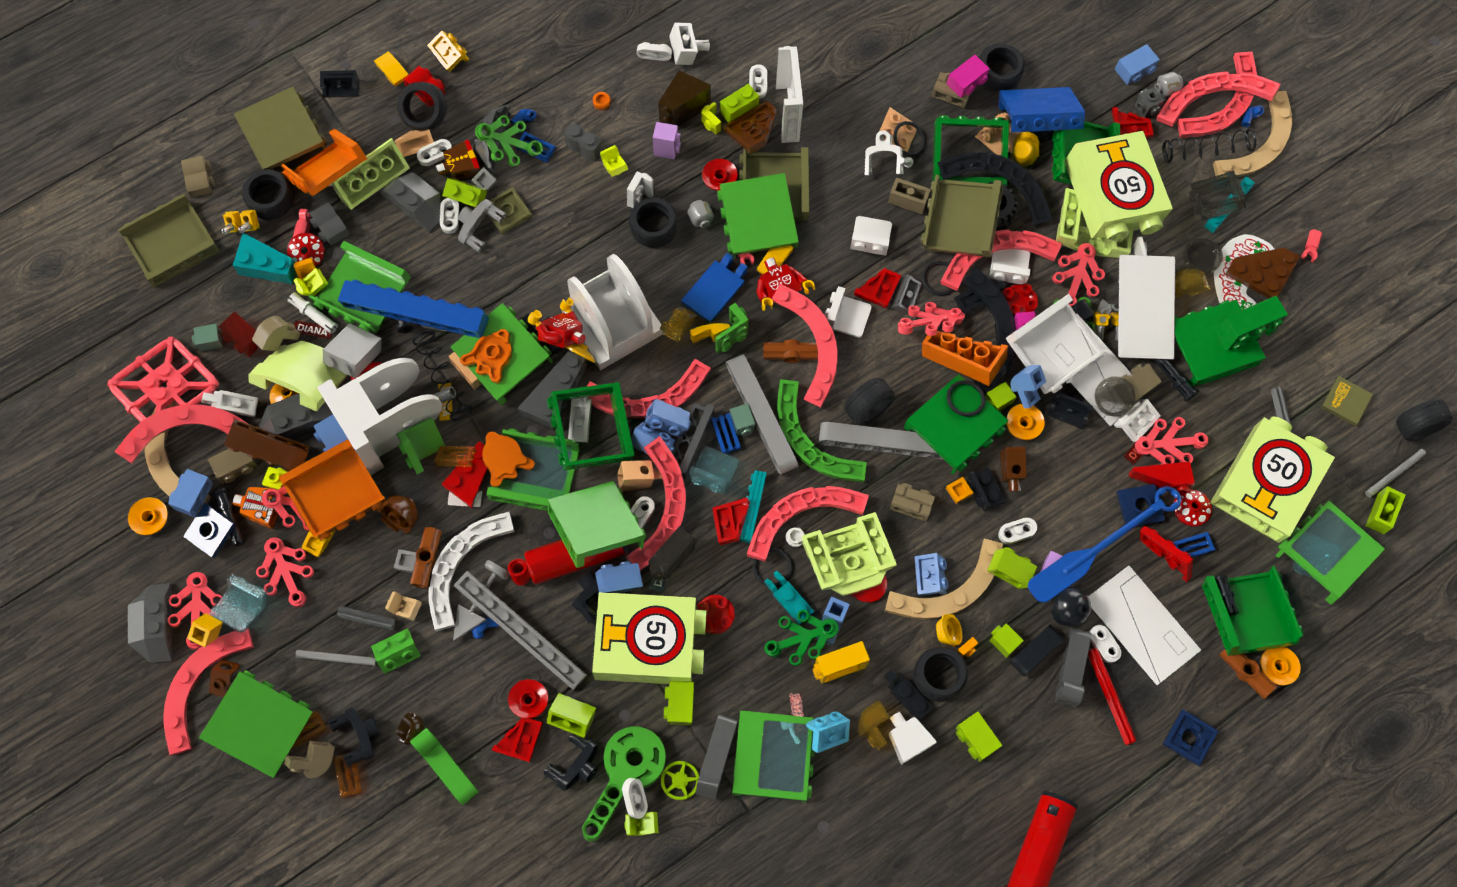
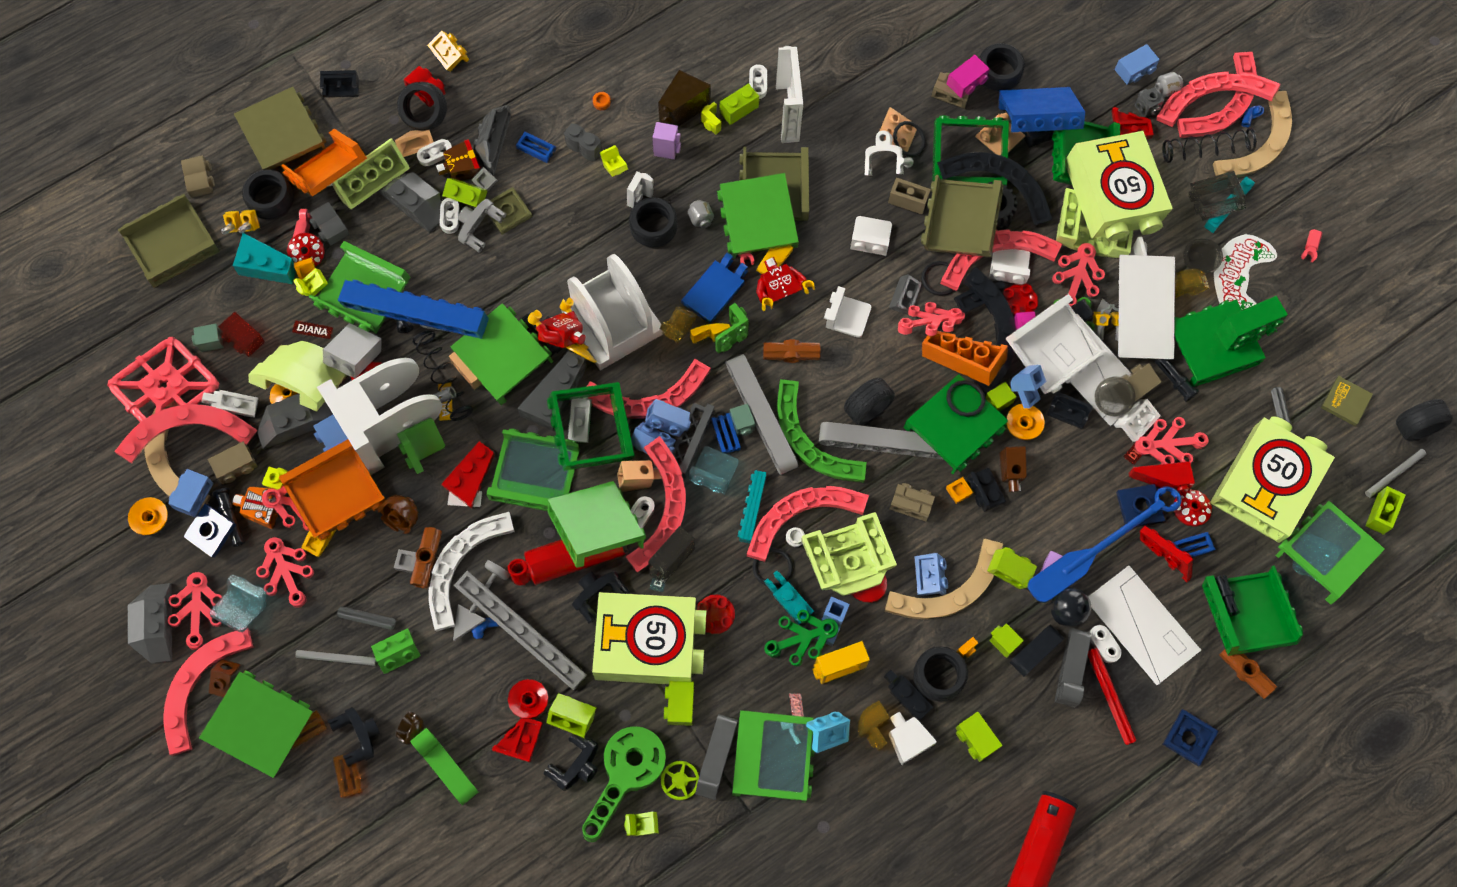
yellow brick [187,613,223,648] -> none
reddish brown brick [224,419,310,471] -> none
dark tan brick [252,316,301,351] -> none
dark tan brick [284,741,334,778] -> none
white pin [288,292,338,334] -> none
yellow slope [374,51,409,87] -> none
tan bracket [385,591,422,621] -> none
clear orange tile [435,446,477,467] -> none
orange tile [460,329,512,384] -> none
bright green plant [475,115,543,167] -> none
orange tile [482,432,535,487] -> none
blue arm [510,109,537,125] -> none
medium blue brick [595,561,643,593] -> none
white plate [622,778,648,819] -> none
white plate [636,42,672,61] -> none
white brick [669,23,710,65] -> none
red dish [702,159,738,191] -> none
red wing [712,498,750,545] -> none
reddish brown plate [722,101,777,154] -> none
coral plate [772,284,838,408] -> none
red wing [854,268,901,309] -> none
yellow hat [936,614,962,647] -> none
white plate [998,518,1037,544] -> none
yellow hat [1009,132,1039,167] -> none
reddish brown plate [1225,247,1300,298] -> none
light orange dish [1260,647,1301,686] -> none

